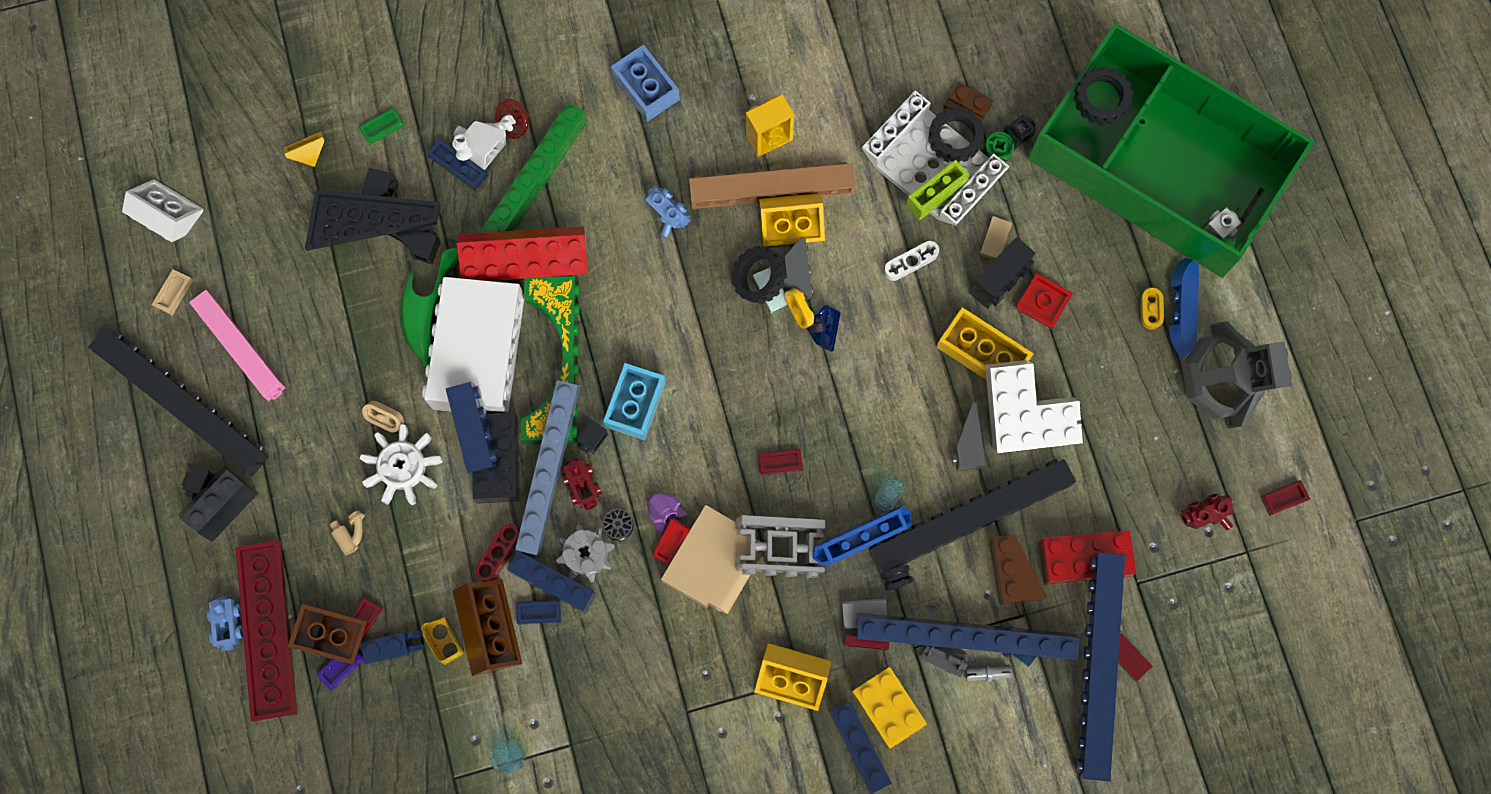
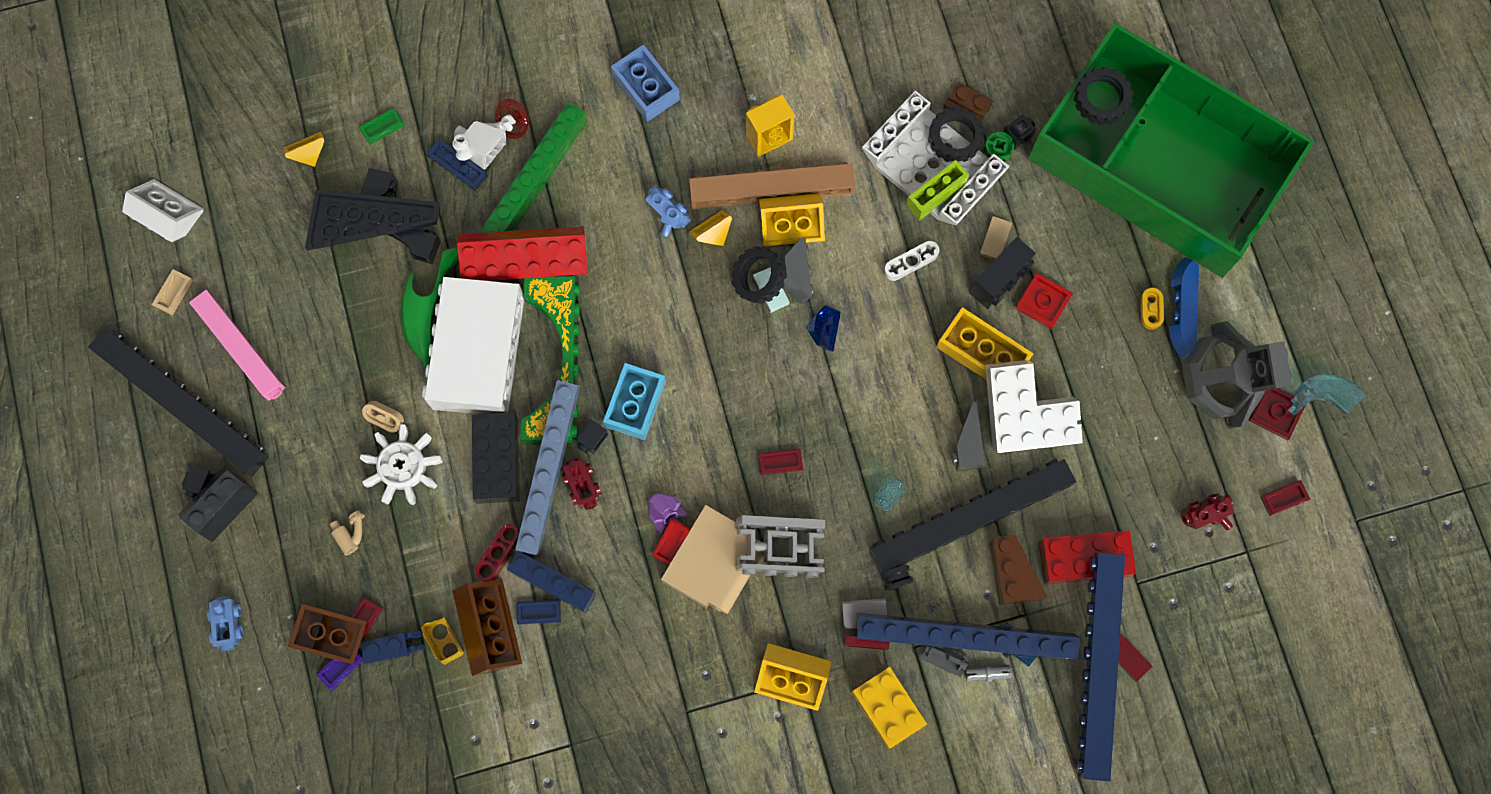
dark red plate [235,540,298,722] -> none
dark blue brick [445,382,498,473] -> none
clear light blue brick [490,739,527,776] -> none
light grey brick [556,525,615,583] -> none
wheel [602,509,634,541] -> none
yellow plate [785,288,814,329] -> none
blue brick [813,506,912,566] -> none
dark blue brick [829,702,892,794] -> none
white brick [1203,207,1241,240] -> none
none -> yellow slope [689,210,732,246]
none -> dark red tile [1249,388,1307,440]
none -> clear light blue arch [1288,374,1367,416]

